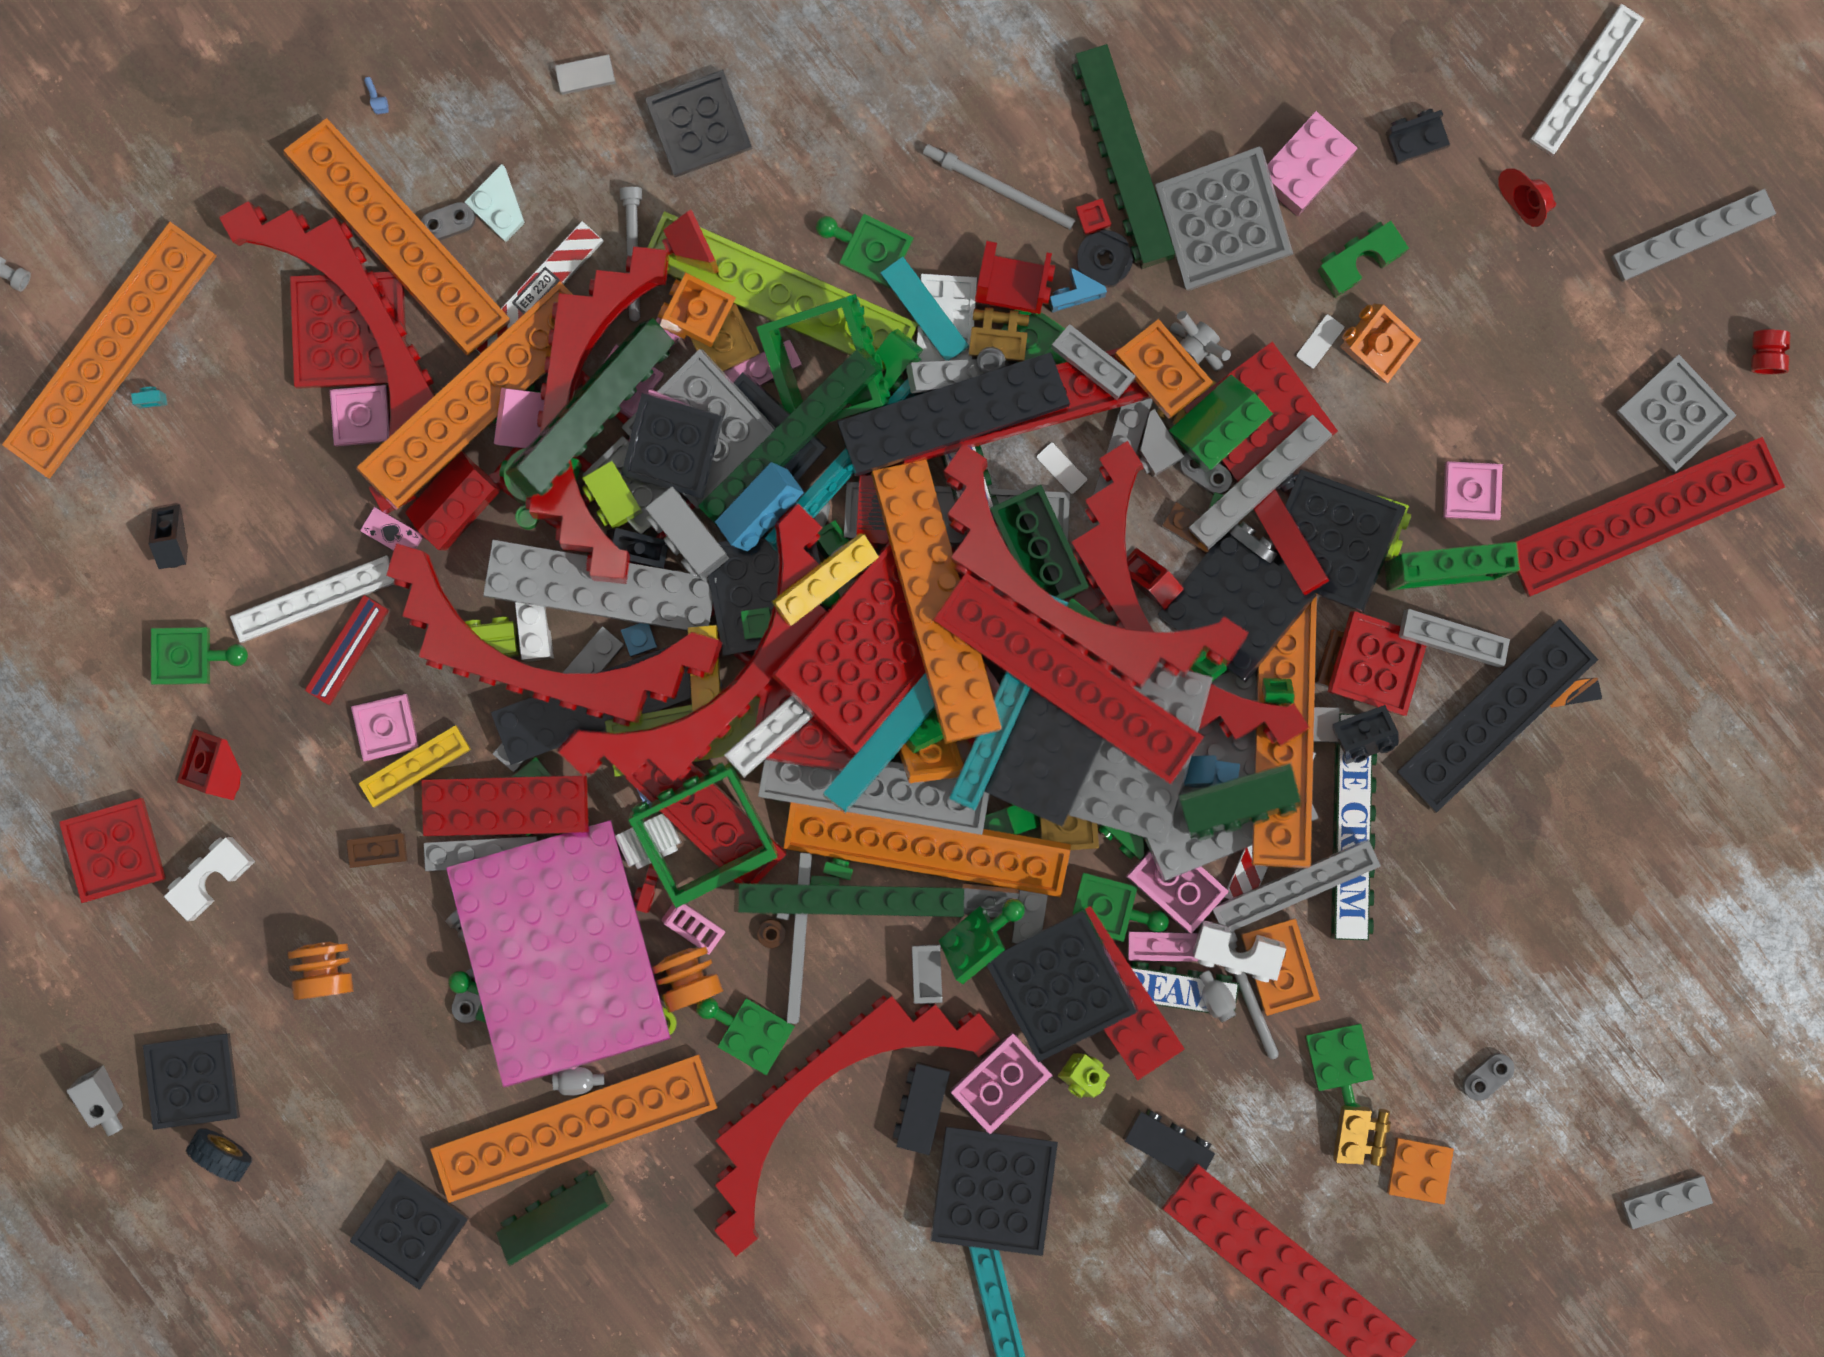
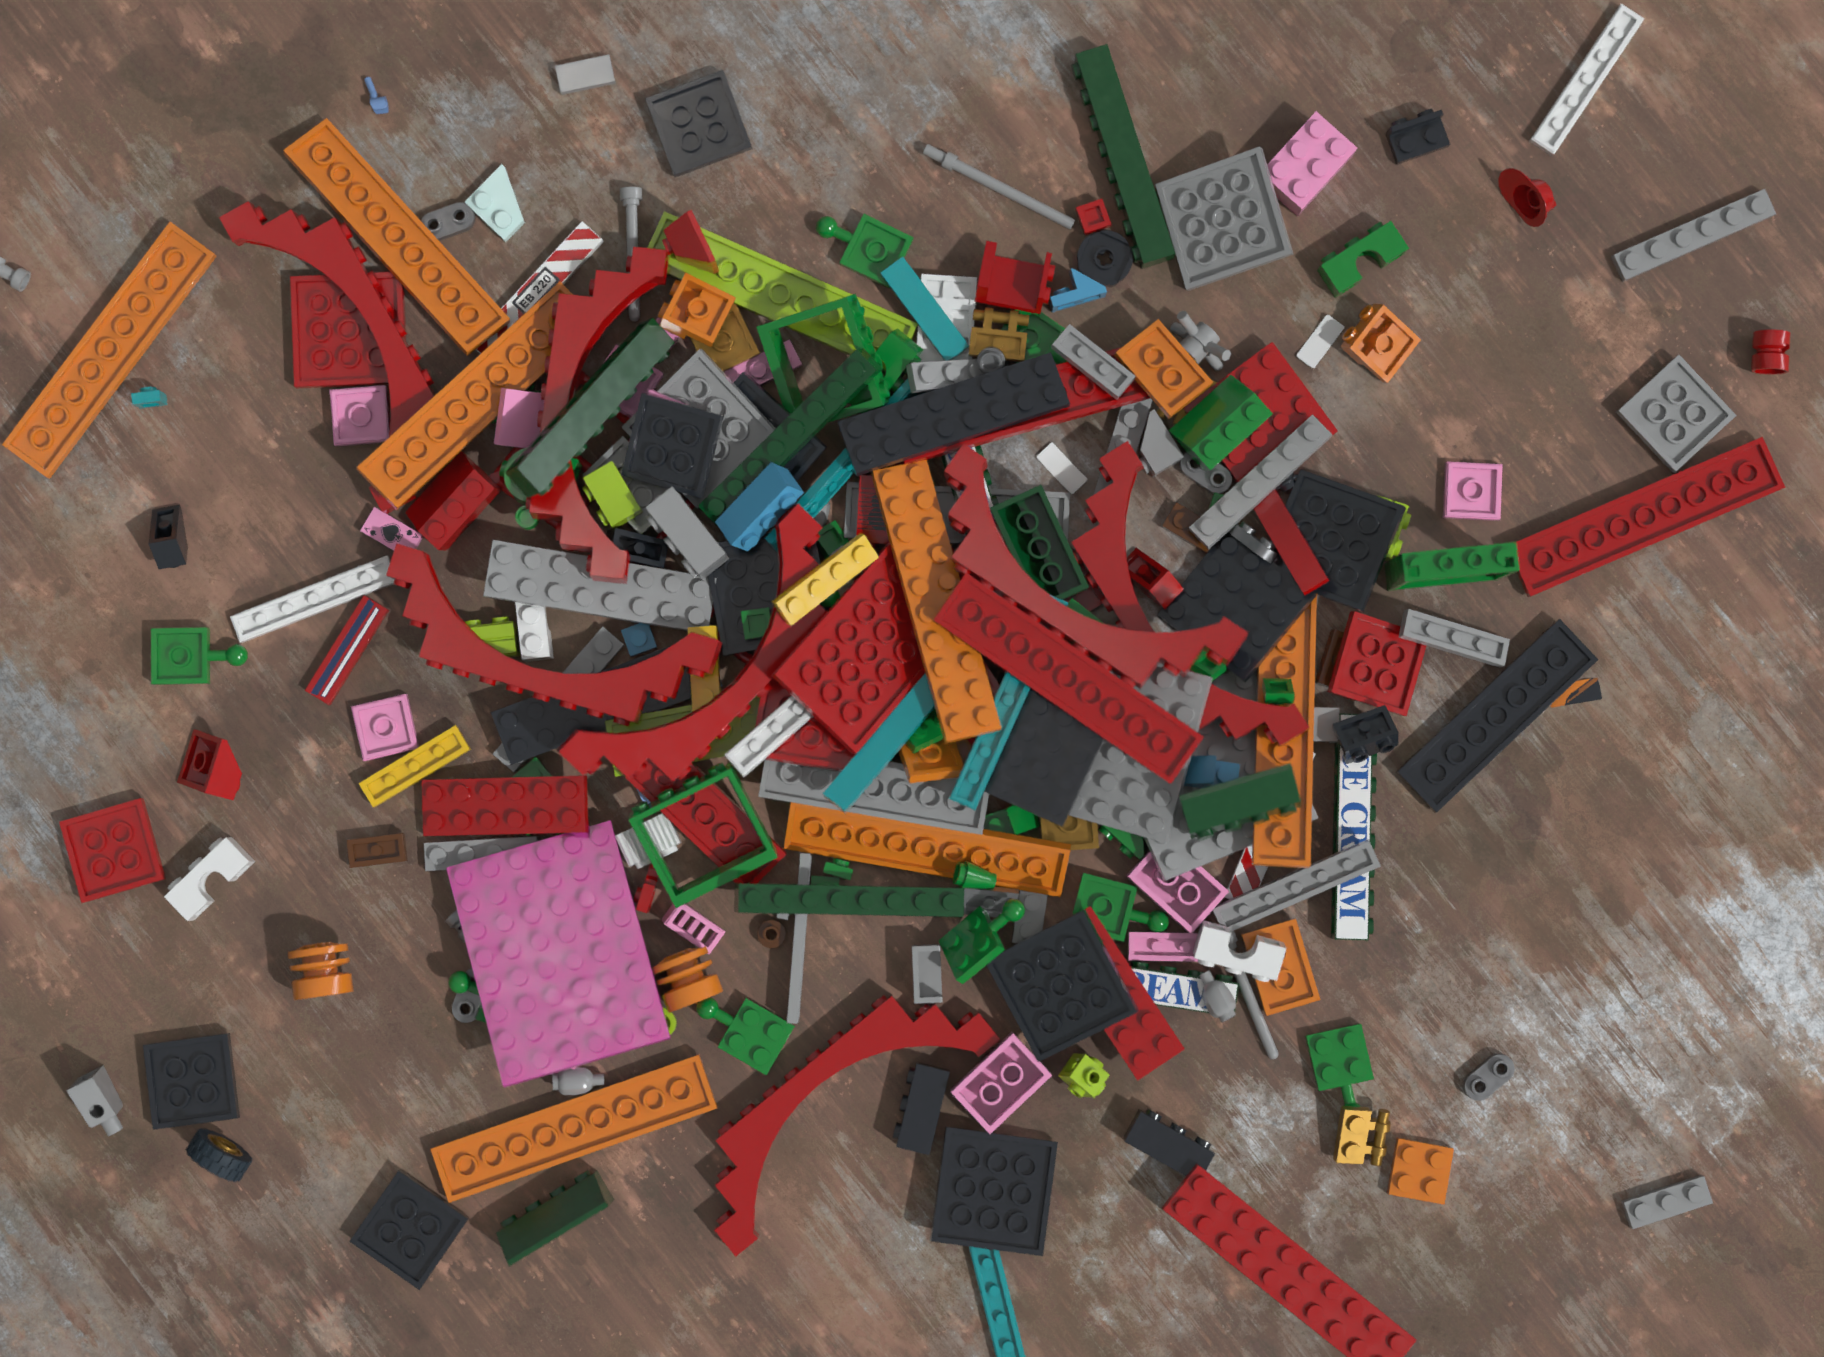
none -> green cone [953,861,997,890]

